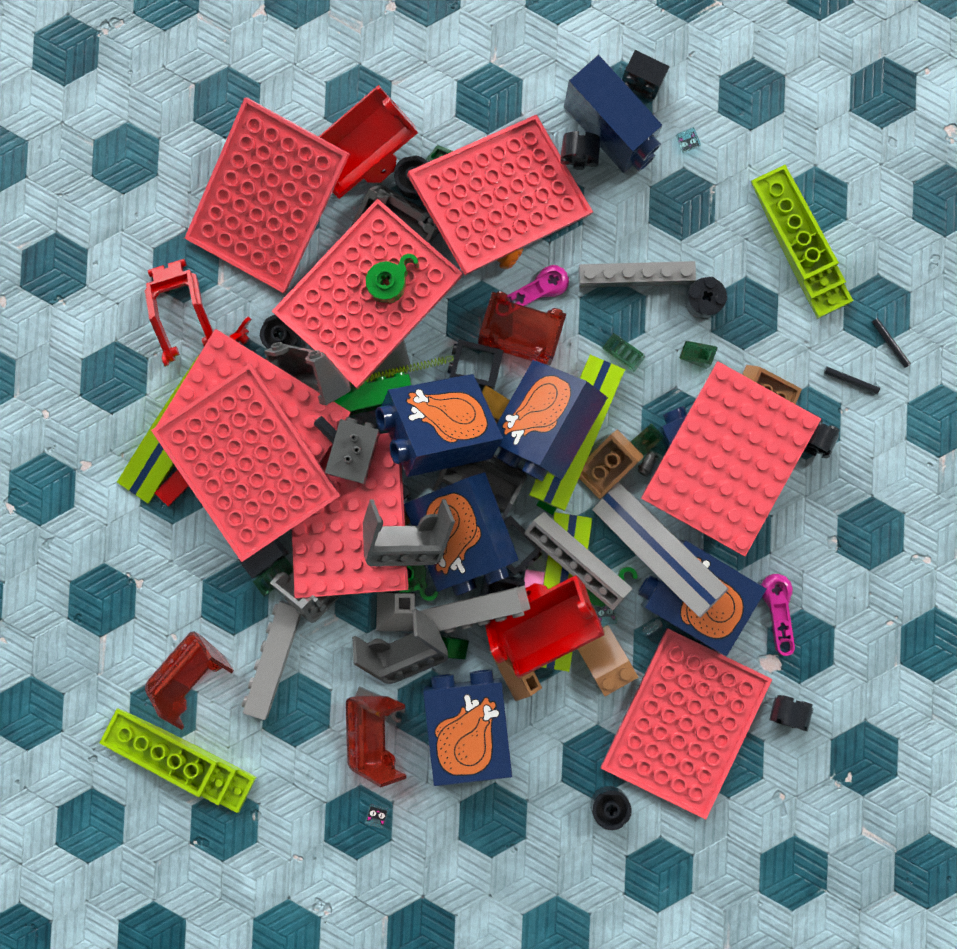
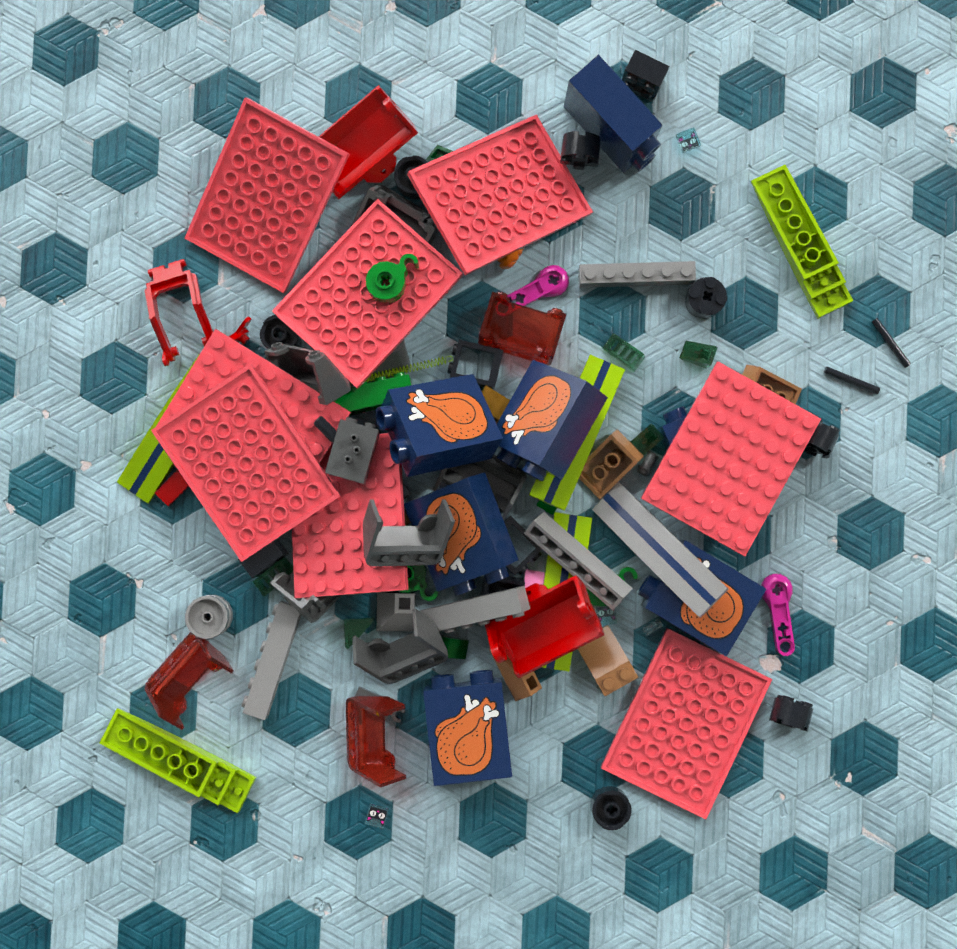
none -> light grey wheel [185,595,233,639]
none -> clear green slope [344,617,375,649]

